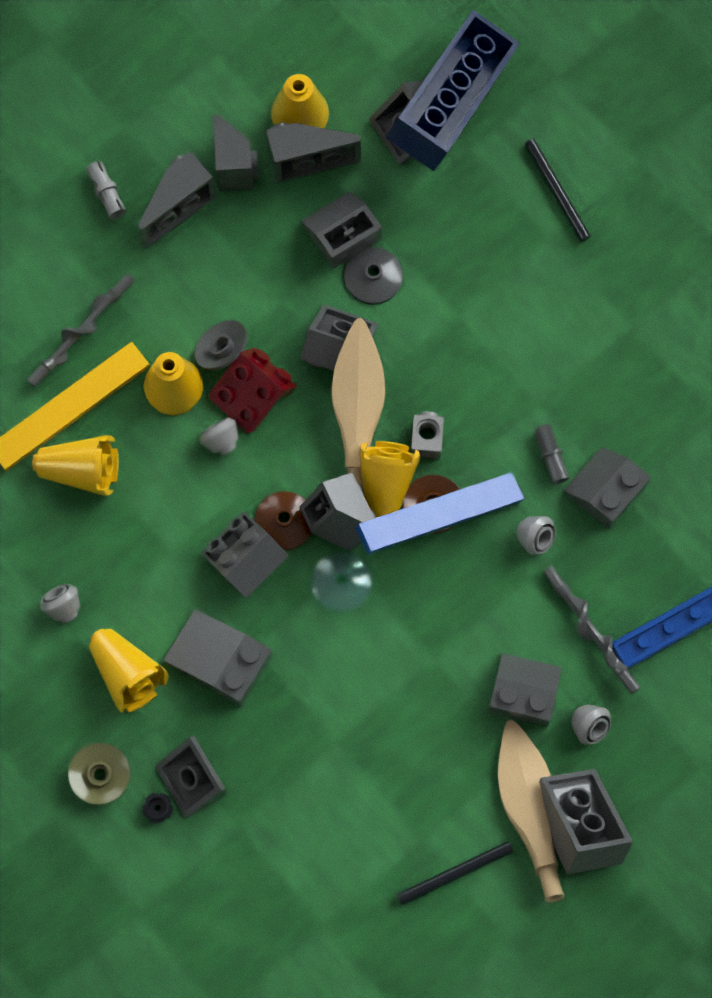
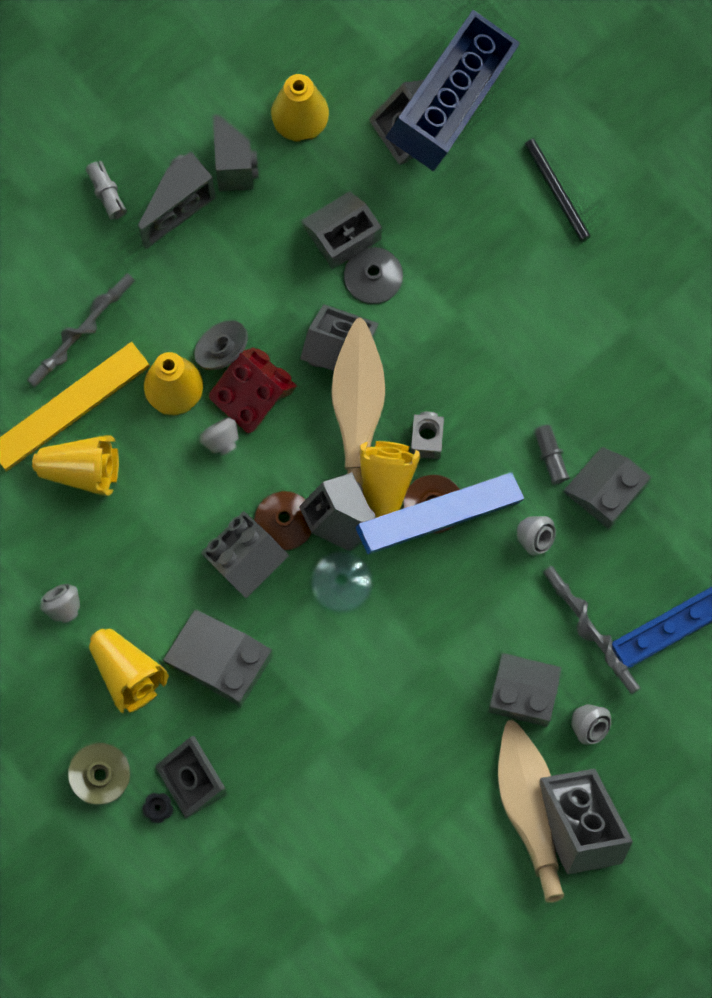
dark grey slope [266,123,361,183] -> none
black bar [396,841,513,906] -> none

